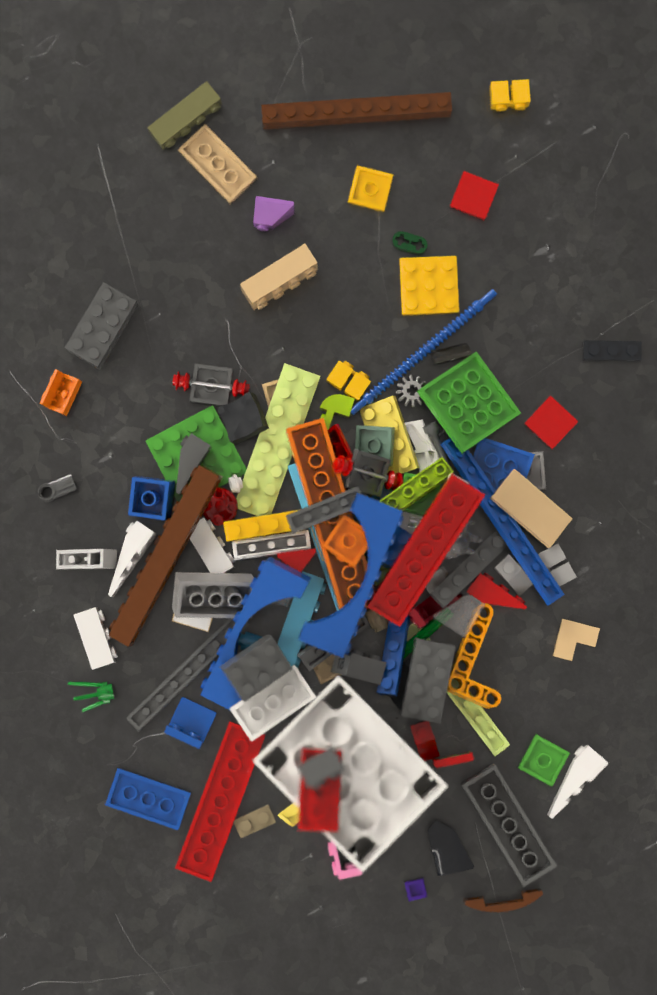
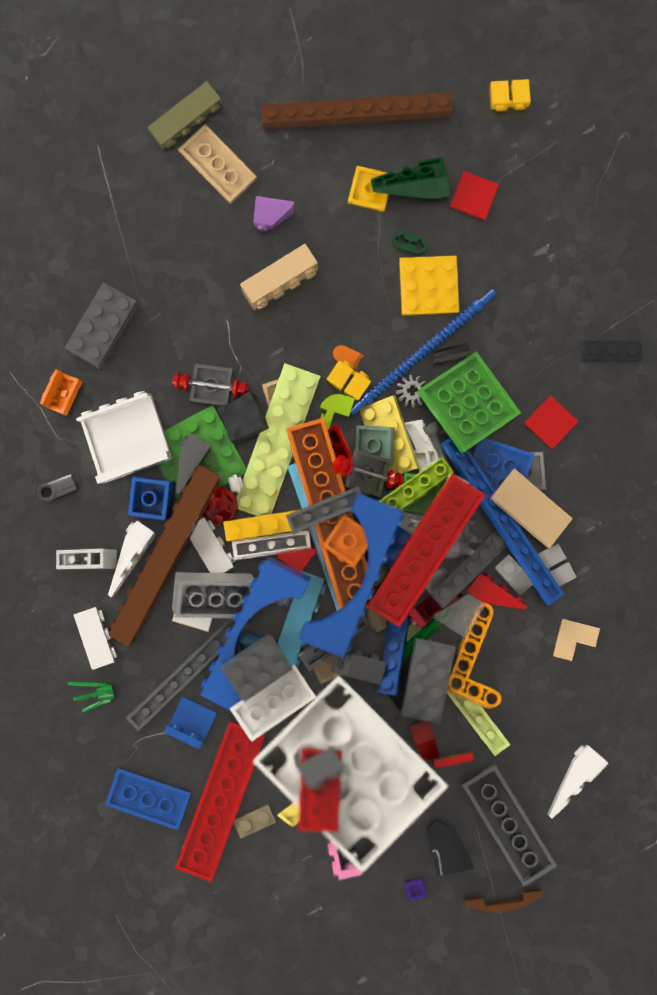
bright green tile [518,734,570,787] -> none
none -> white panel [76,391,173,484]
none -> orange piece [333,345,364,370]
none -> dark green wedge [370,157,450,199]

